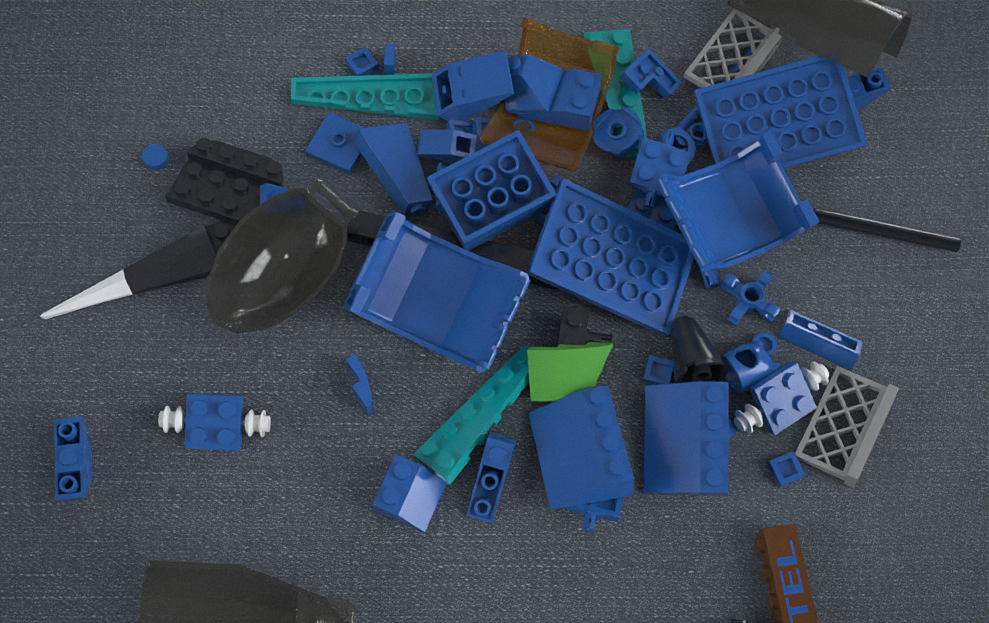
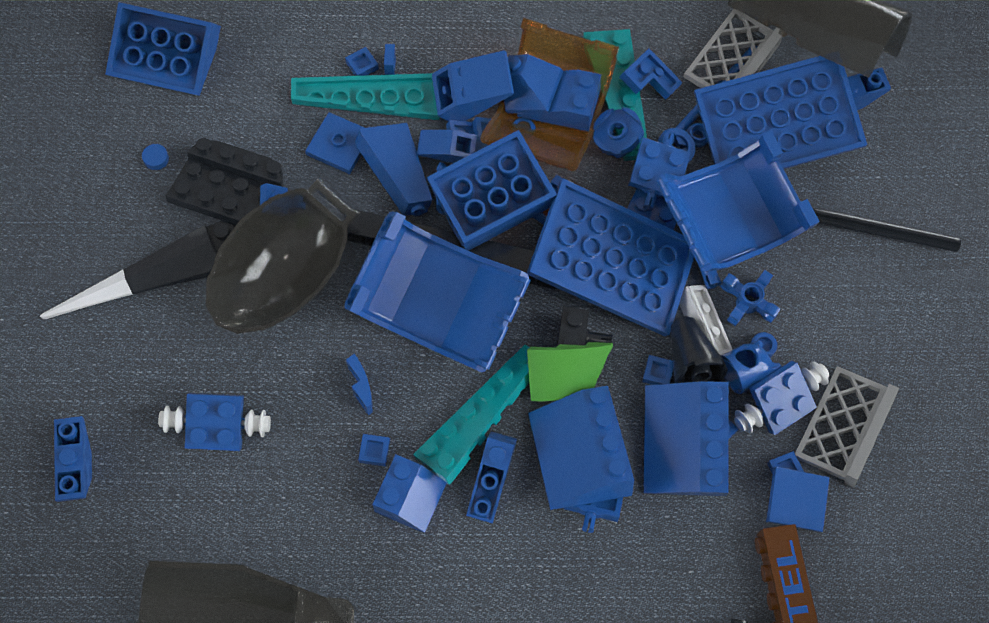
blue slope [779,310,863,369] -> none
none -> blue slope [105,2,221,96]
none -> blue tile [358,434,390,467]
none -> white slope [679,285,733,356]
none -> blue tile [766,467,830,532]

